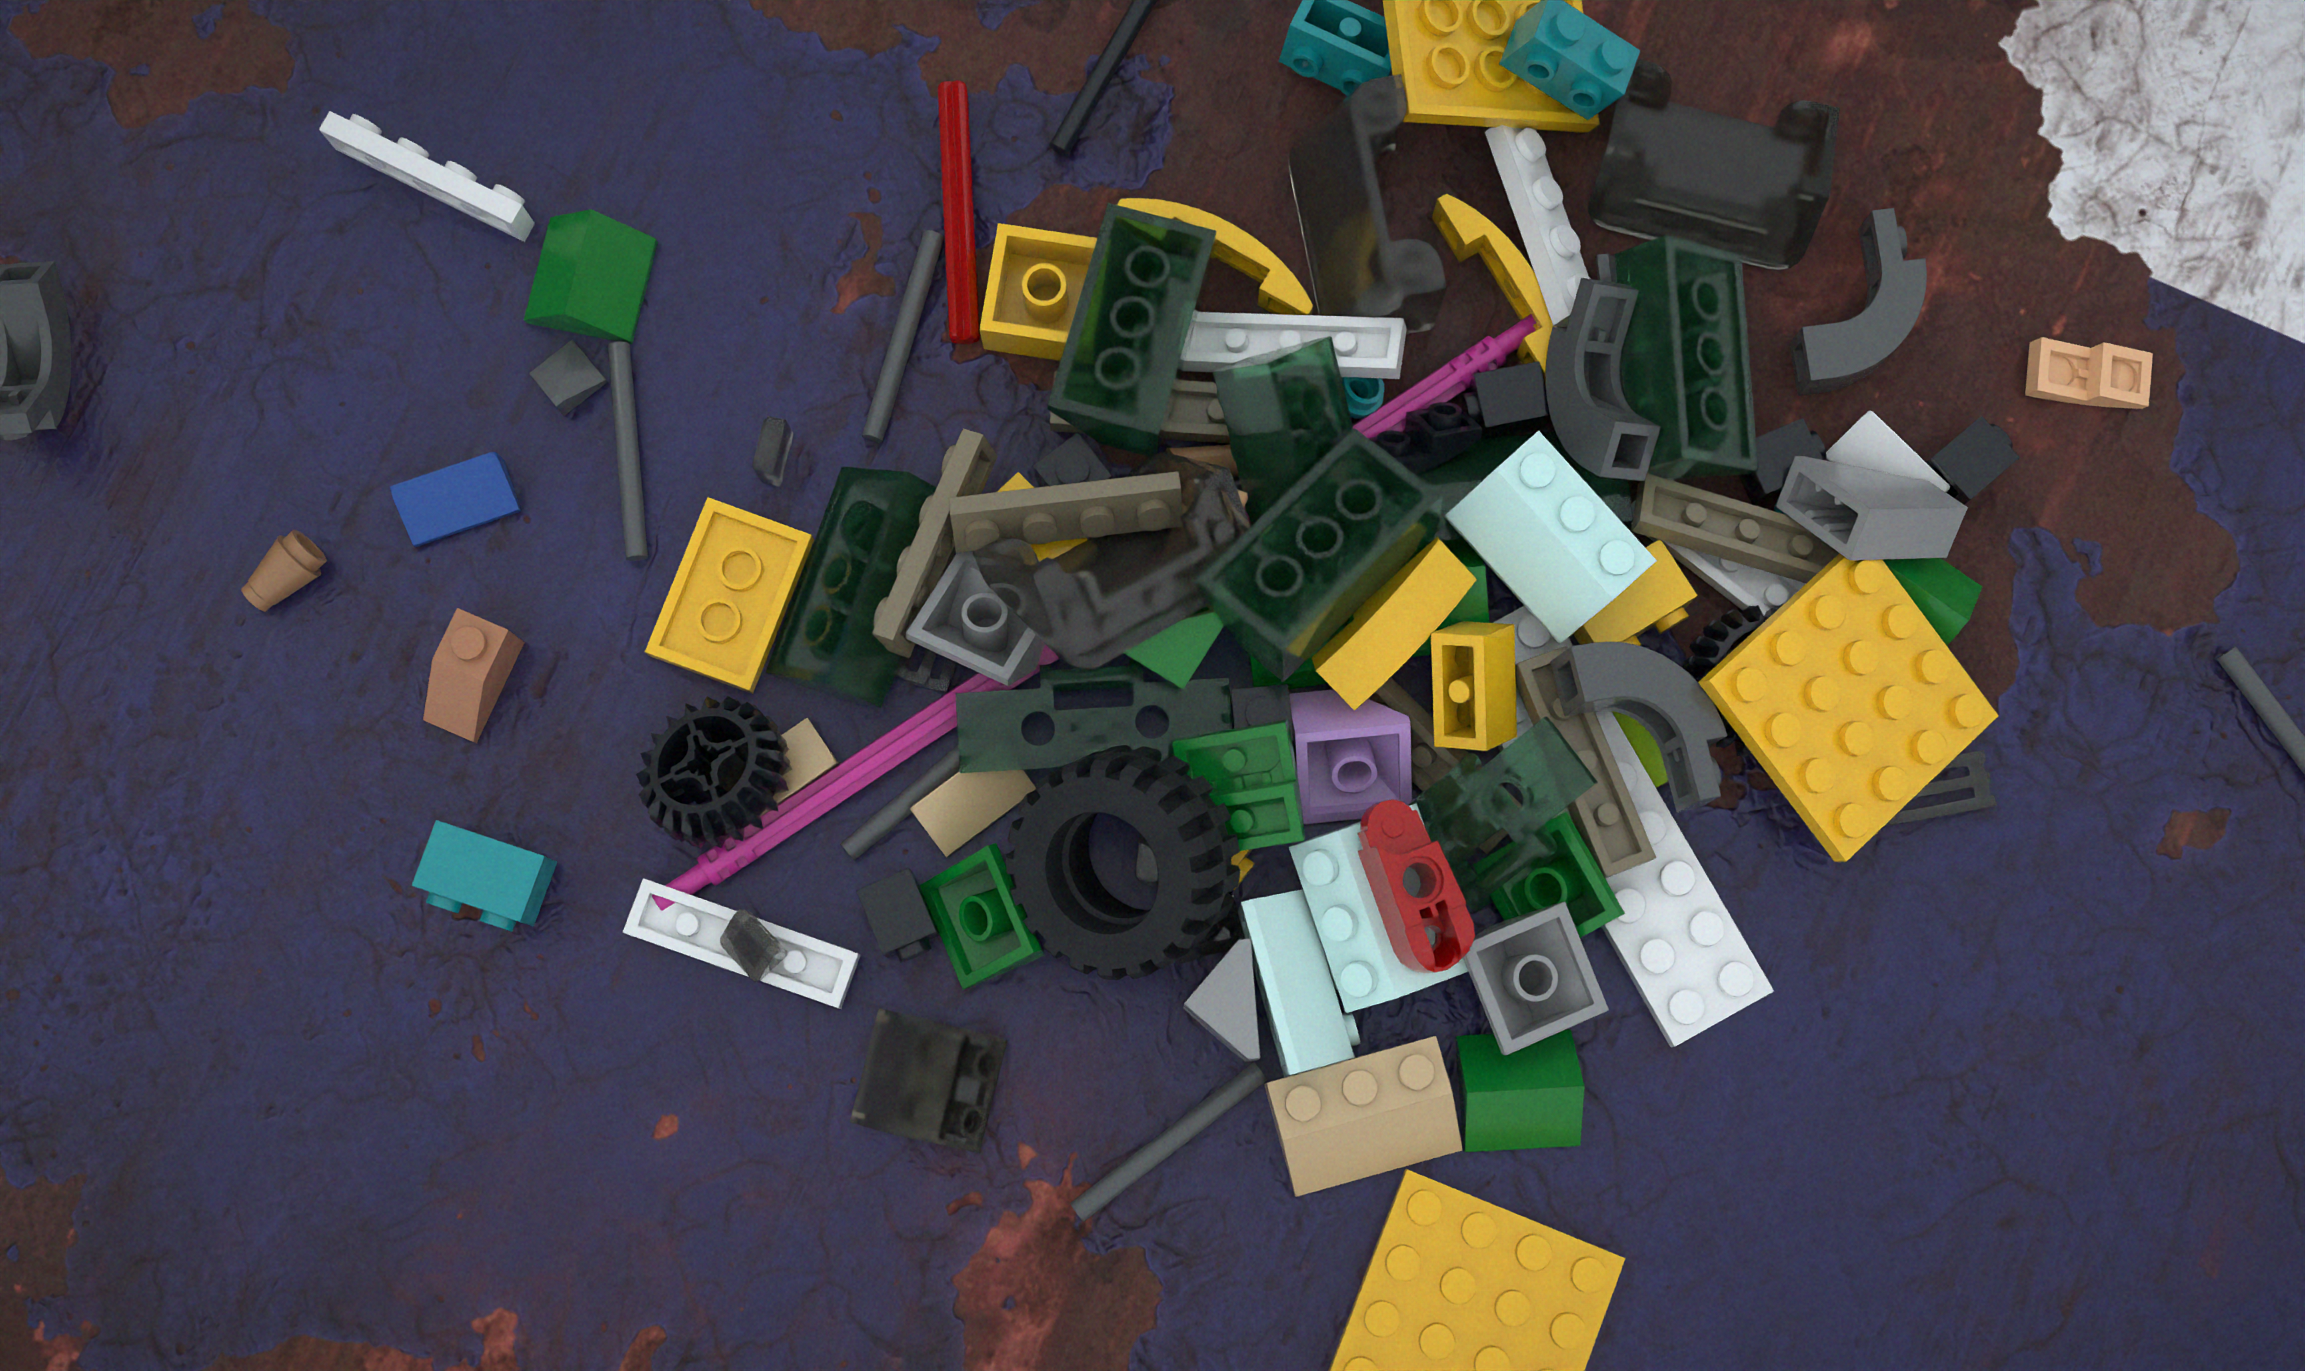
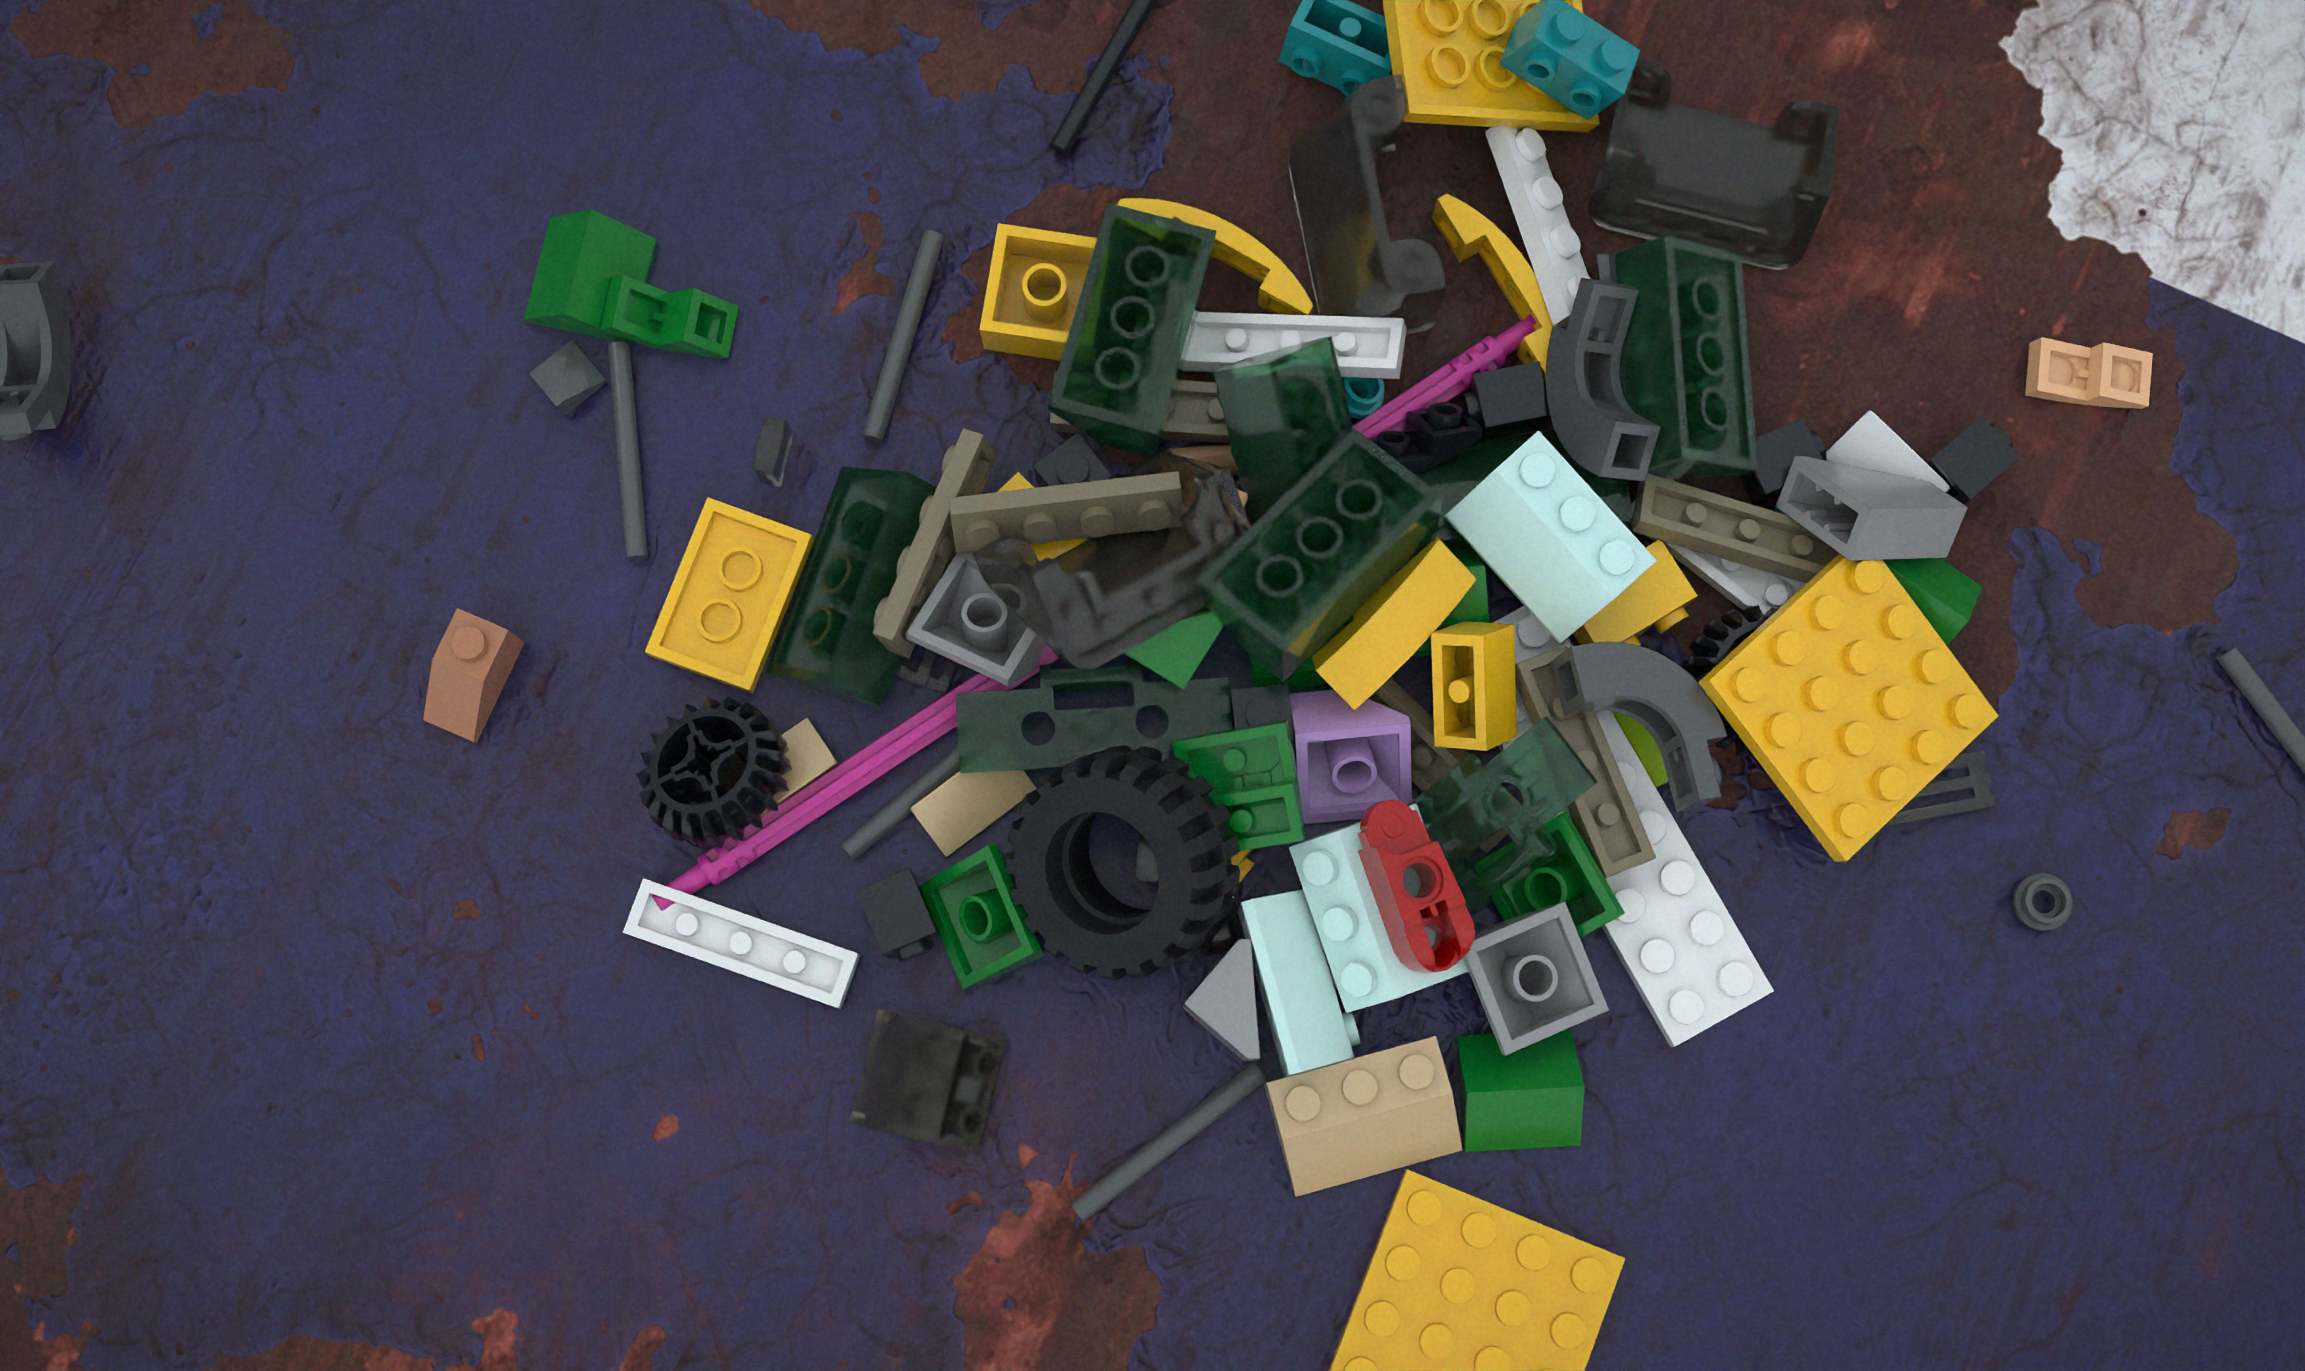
medium nougat cone [241,530,327,612] -> none
white plate [319,111,535,242] -> none
blue slope [390,452,521,547] -> none
teal brick [411,820,557,932] -> none
clear smoke slope [720,909,788,982] -> none
red axle [938,80,980,345] -> none
dark grey arch [1789,208,1927,396] -> none
none -> green slope [600,274,739,359]
none -> dark grey plate [2013,873,2073,931]

